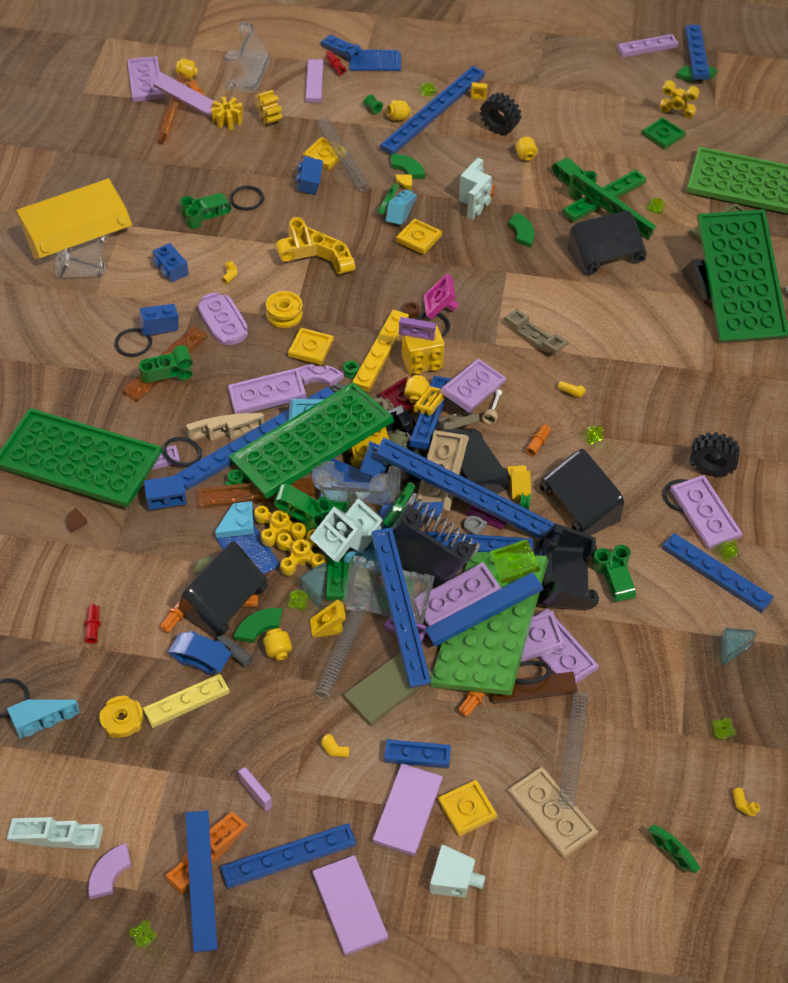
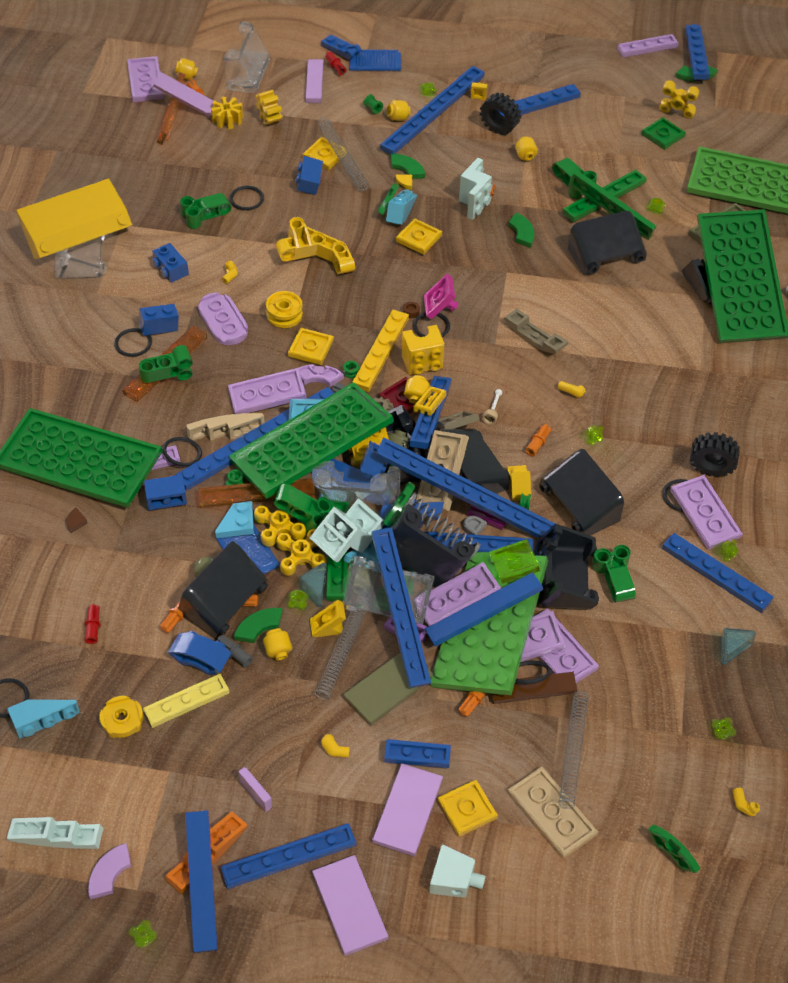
medium lavender tile [399,317,436,341] -> none
lavender tile [440,359,507,413] -> none
none -> blue plate [498,84,581,116]

